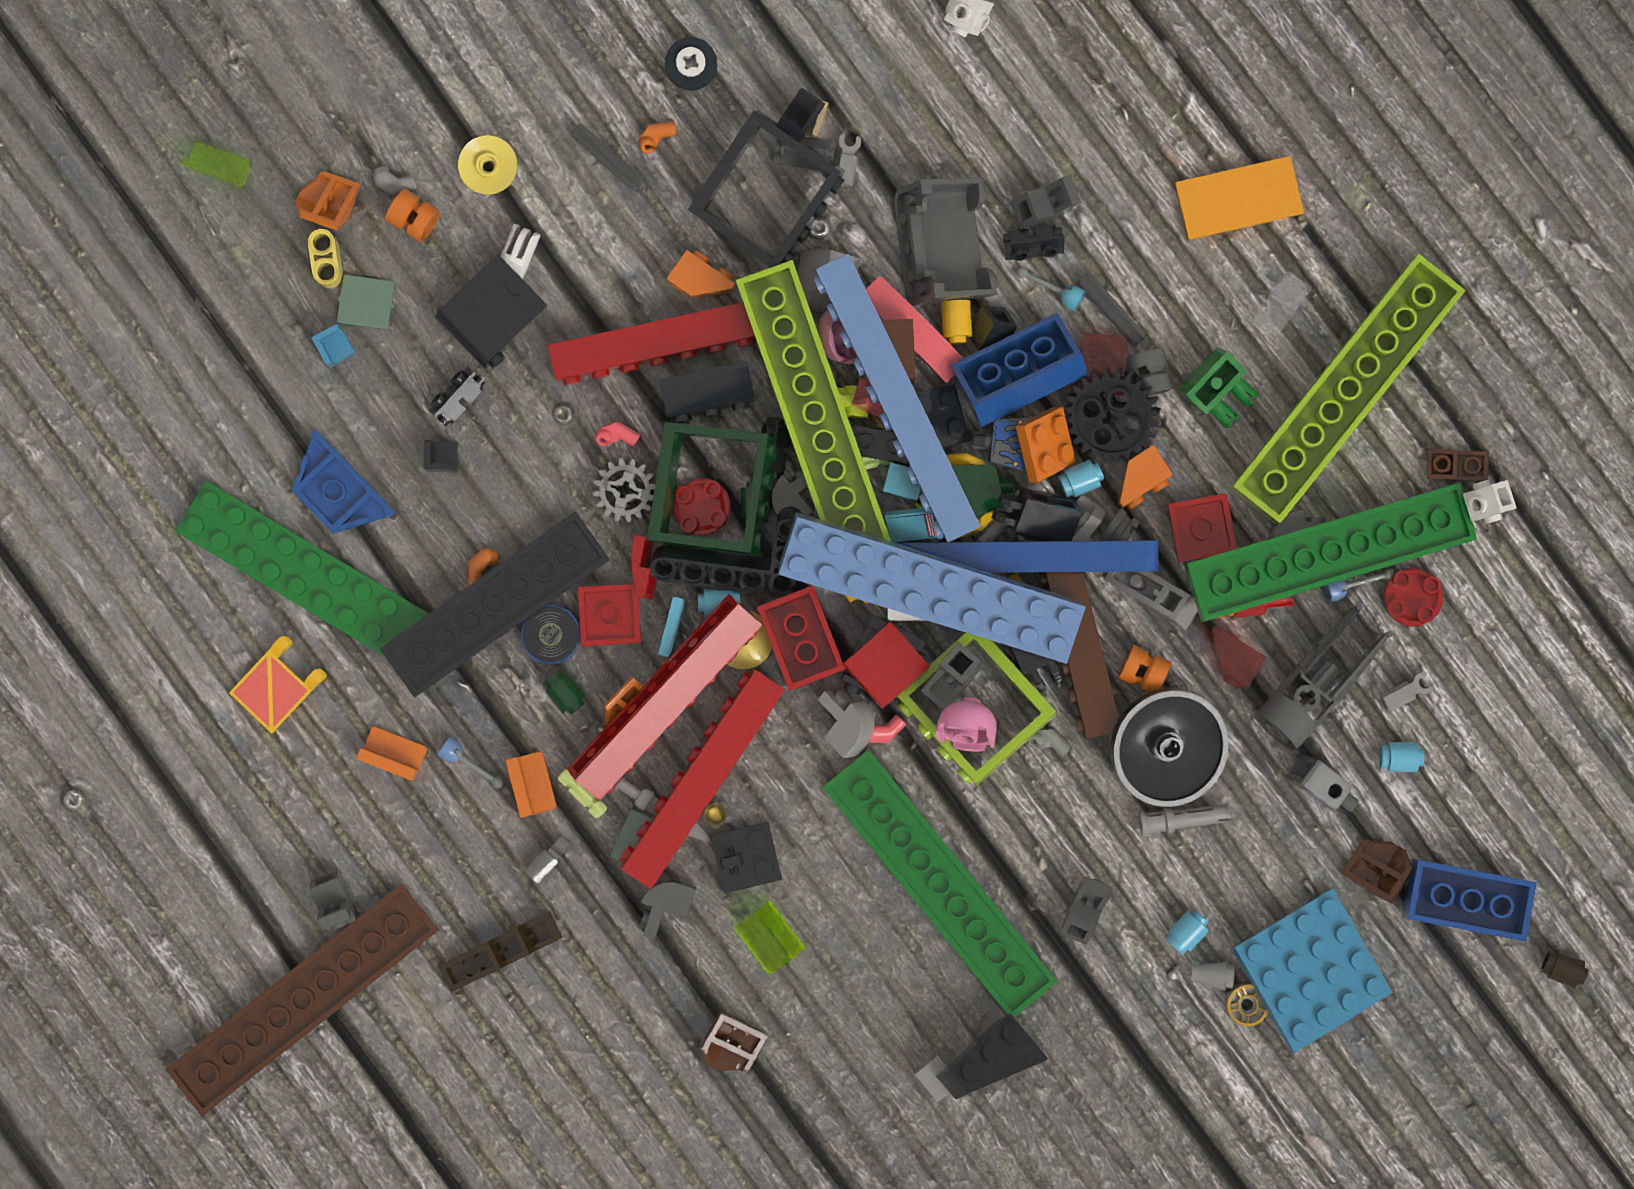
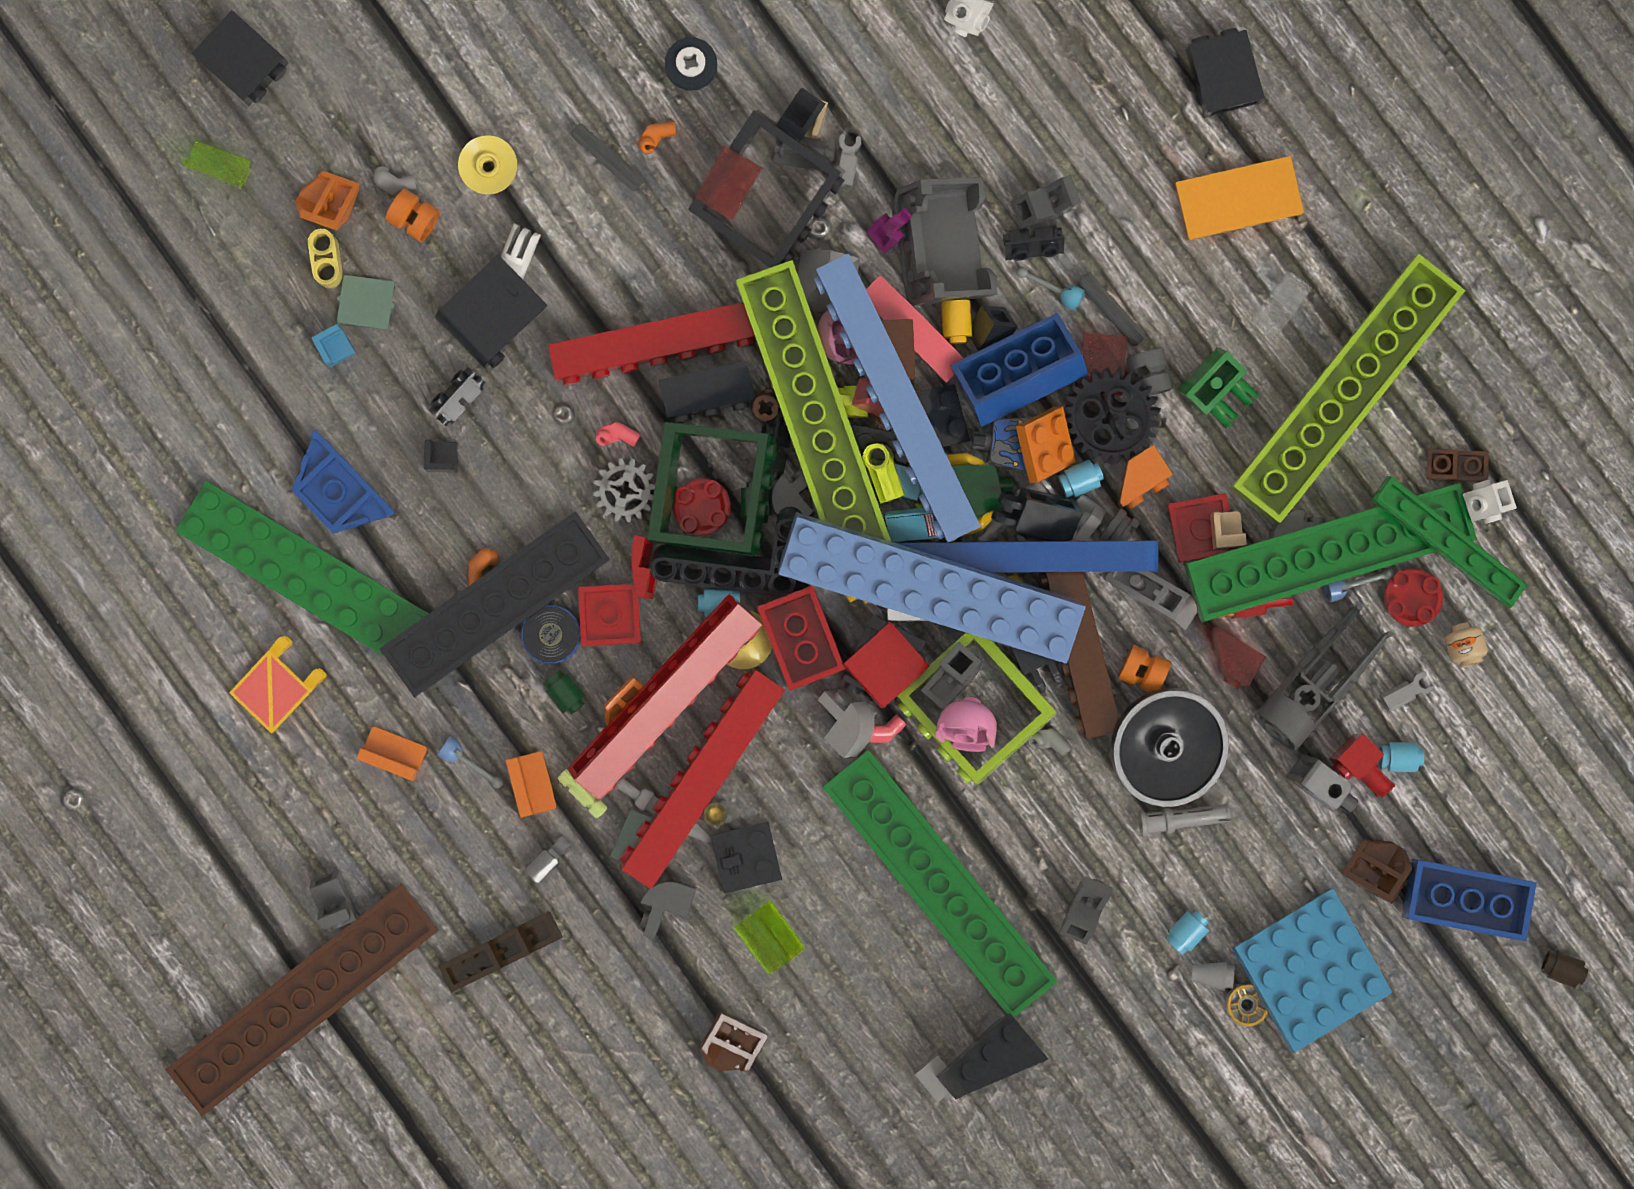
medium azure tile [658,597,685,657] -> none
orange slope [667,250,736,300] -> none
none -> black brick [192,10,289,106]
none -> clear red plate [695,146,763,220]
none -> reddish brown bush [753,388,781,421]
none -> neon yellow piece [863,443,905,504]
none -> magenta plate [866,208,912,254]
none -> black brick [1186,28,1265,118]
none -> tan panel [1210,511,1247,550]
none -> red brick [1329,734,1396,798]
none -> green tile [1370,475,1528,609]
none -> tan head [1445,622,1488,668]

